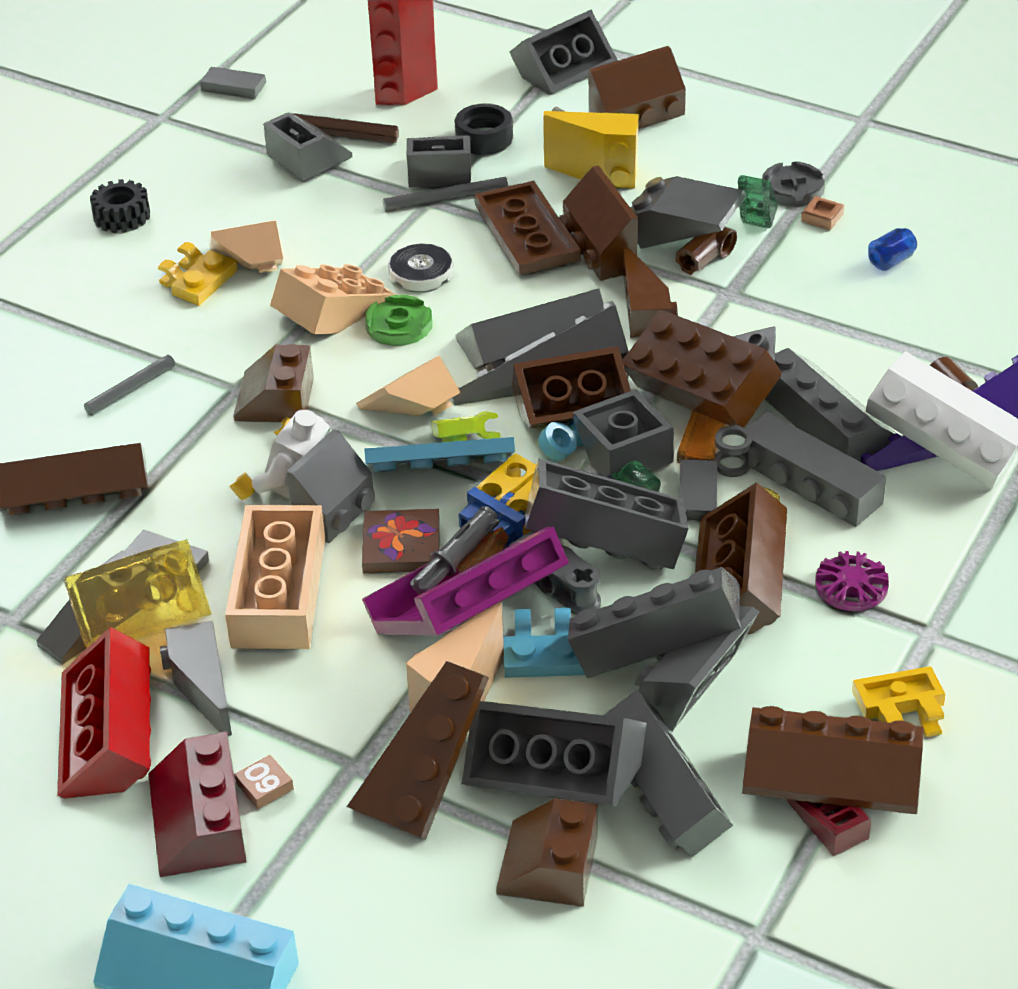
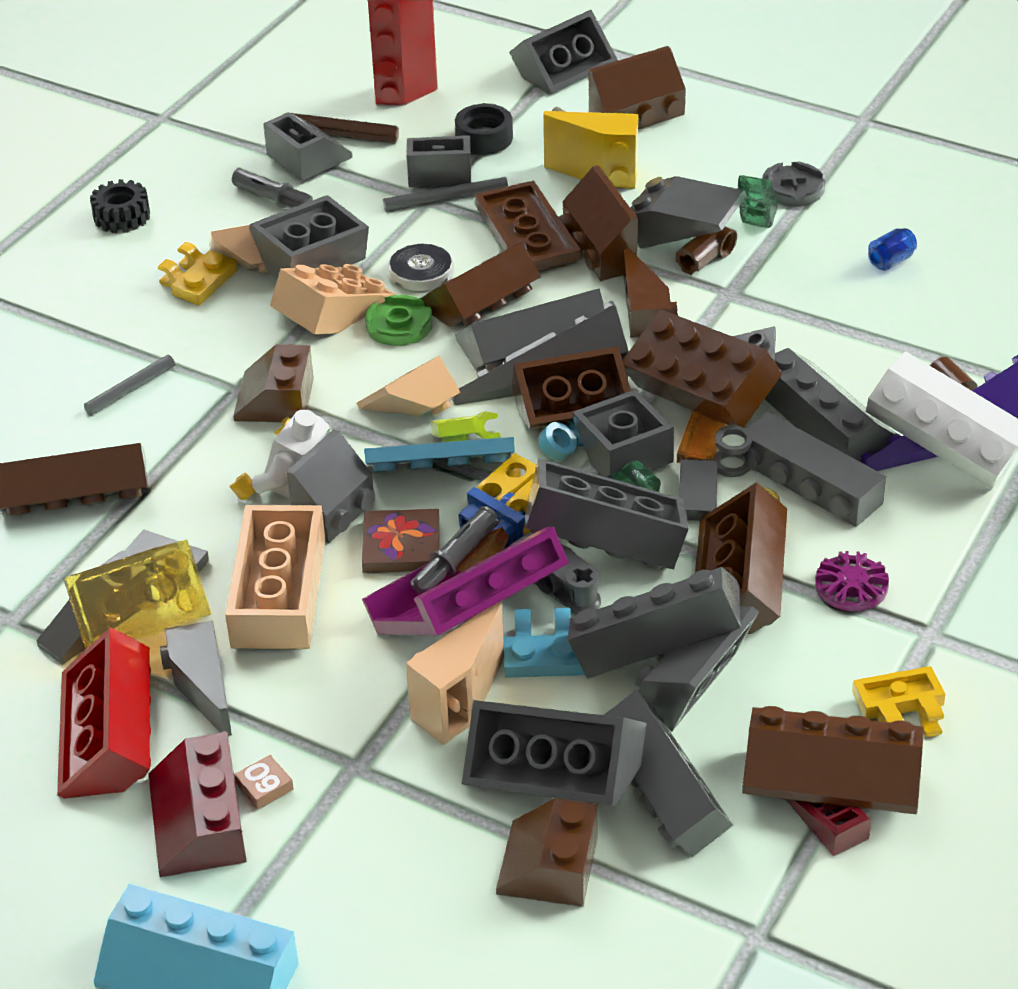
tile [200,66,267,99] -> none
reddish brown wing [346,661,489,839] -> none
nougat tile [801,196,845,231] -> none
none -> dark grey axle [231,168,313,208]
none -> dark grey slope [249,195,369,280]
none -> reddish brown slope [419,242,541,328]

